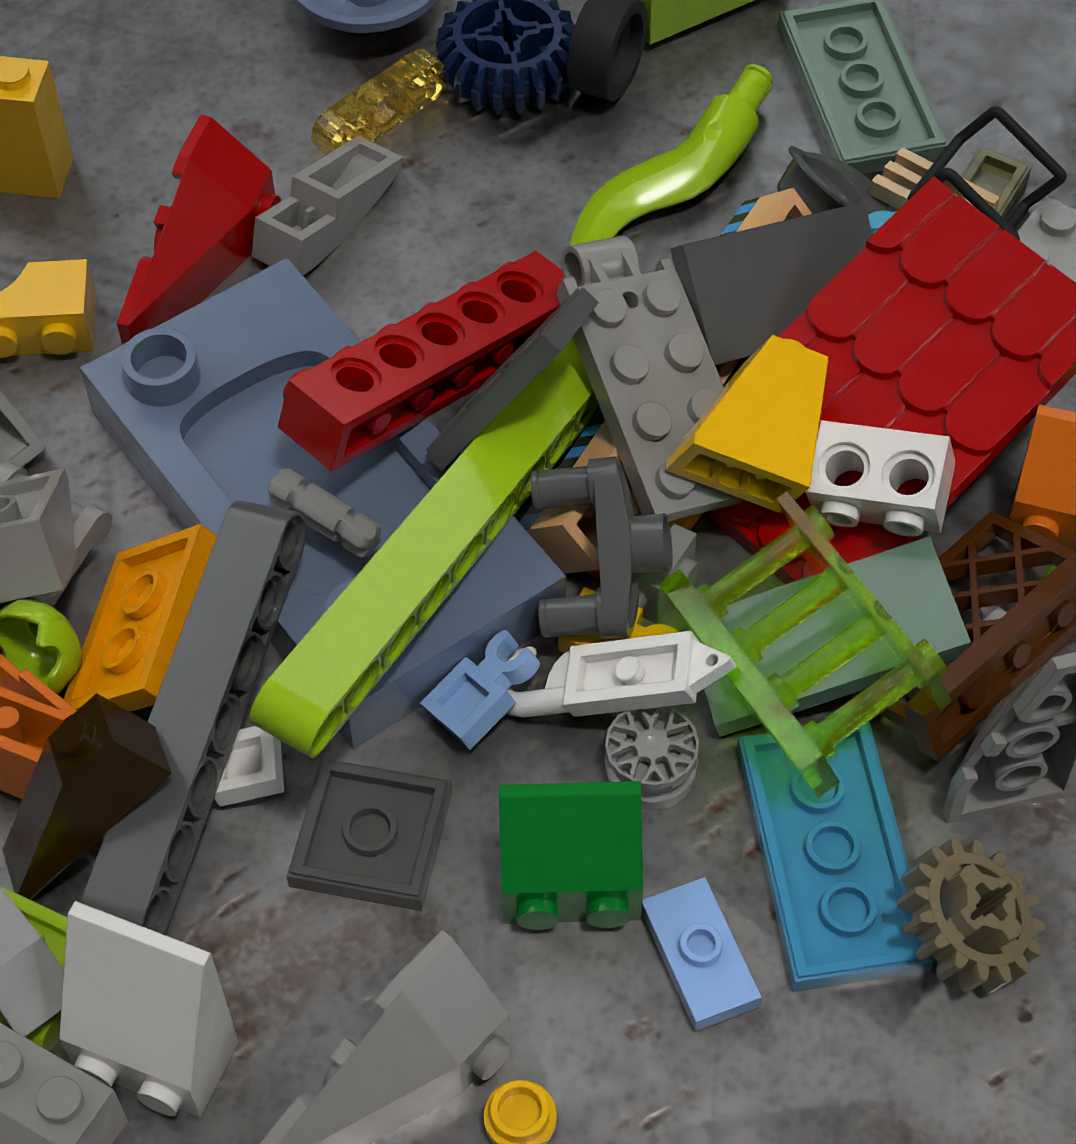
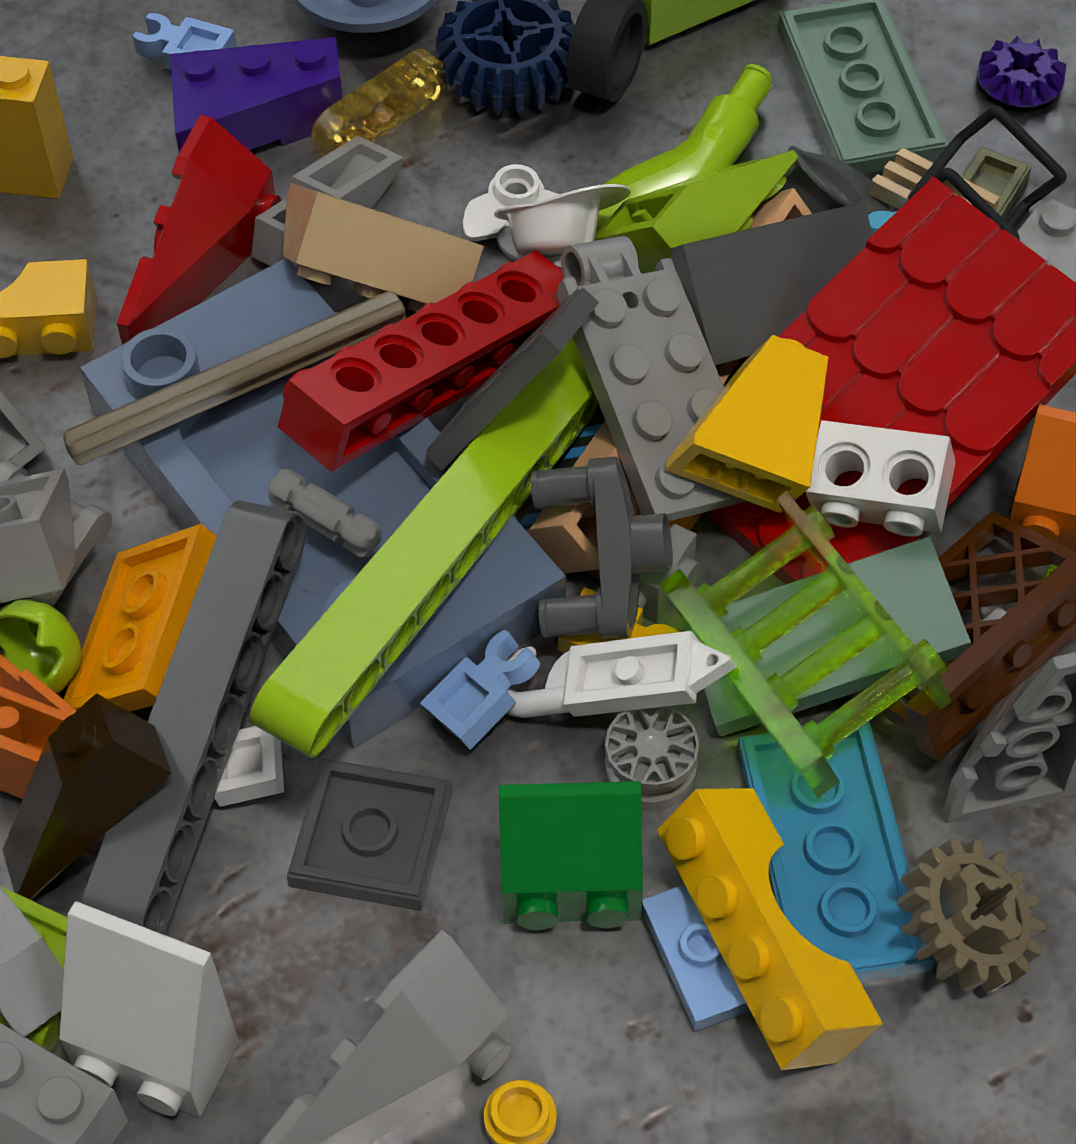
none -> dark tan axle [63,291,406,465]
none -> light blue plate [133,13,237,69]
none -> dark purple wedge [170,37,346,152]
none -> tan slope [283,183,484,312]
none -> white plate [463,164,560,261]
none -> white piece [494,184,631,268]
none -> lime slope [594,150,799,274]
none -> yellow arch [657,788,883,1070]
none -> dark purple gear [977,35,1067,107]

